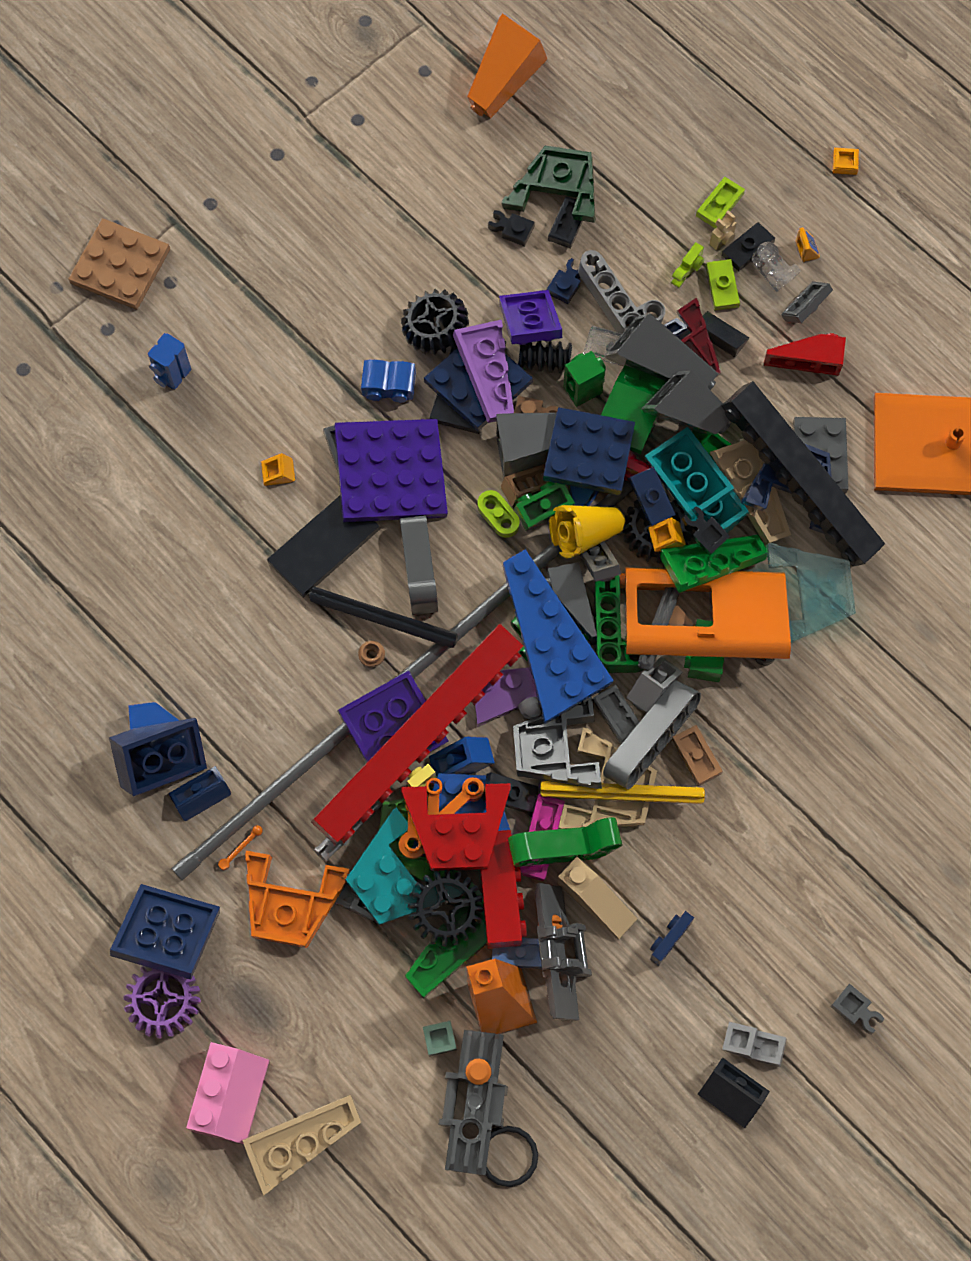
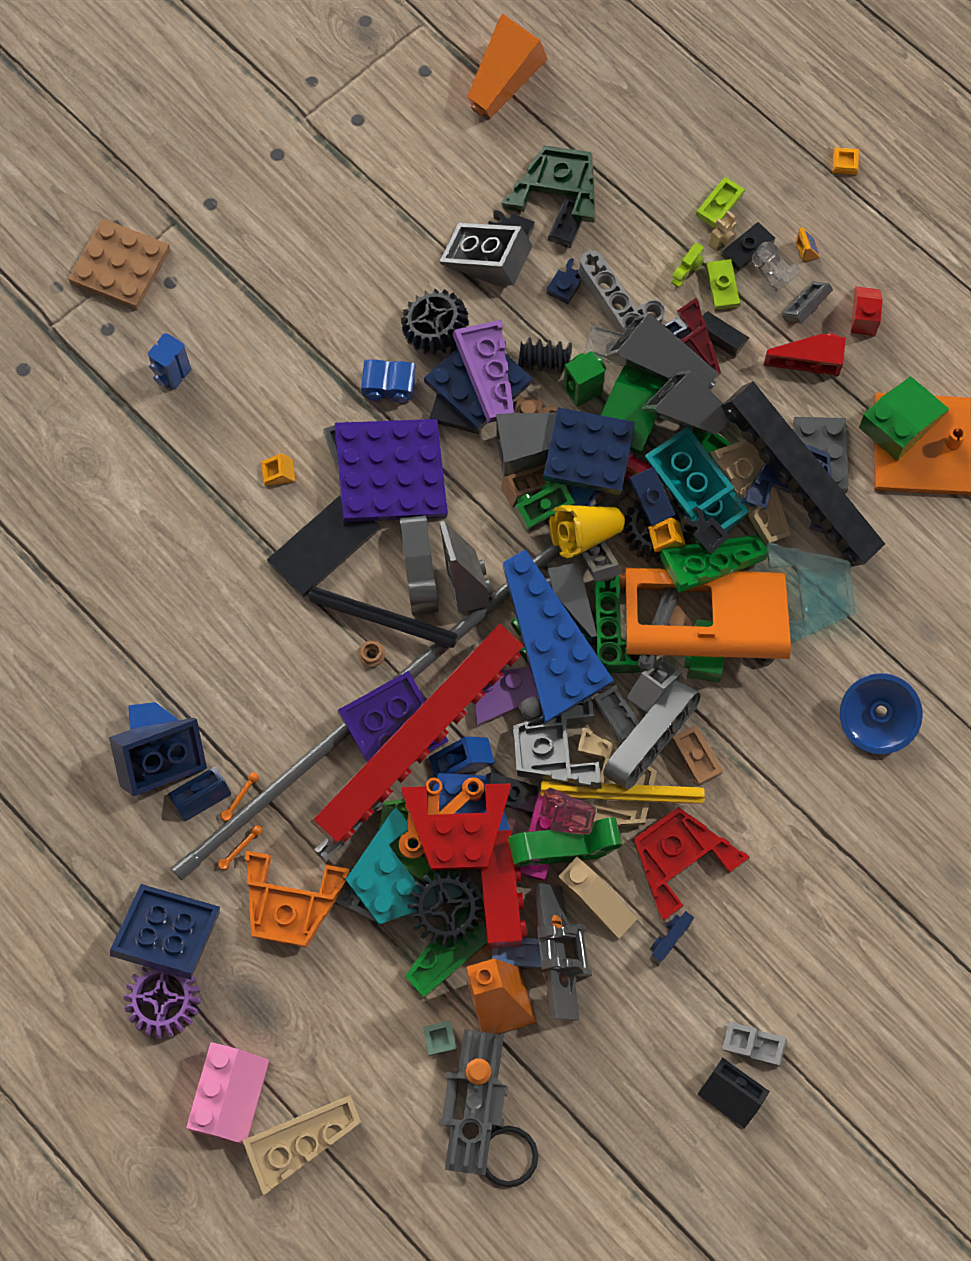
light yellow plate [407,764,436,789] -> none
lime plate [477,490,520,538] -> none
dark purple plate [499,290,563,345] -> none
dark grey plate [830,983,884,1035] -> none
none -> orange hinge [221,772,259,822]
none -> dark grey slope [439,223,532,286]
none -> dark grey slope [439,521,493,613]
none -> clear pink slope [540,788,596,834]
none -> red wing [634,807,750,922]
none -> blue dish [840,673,923,754]
none -> red slope [850,286,883,336]
none -> green slope [859,376,949,461]

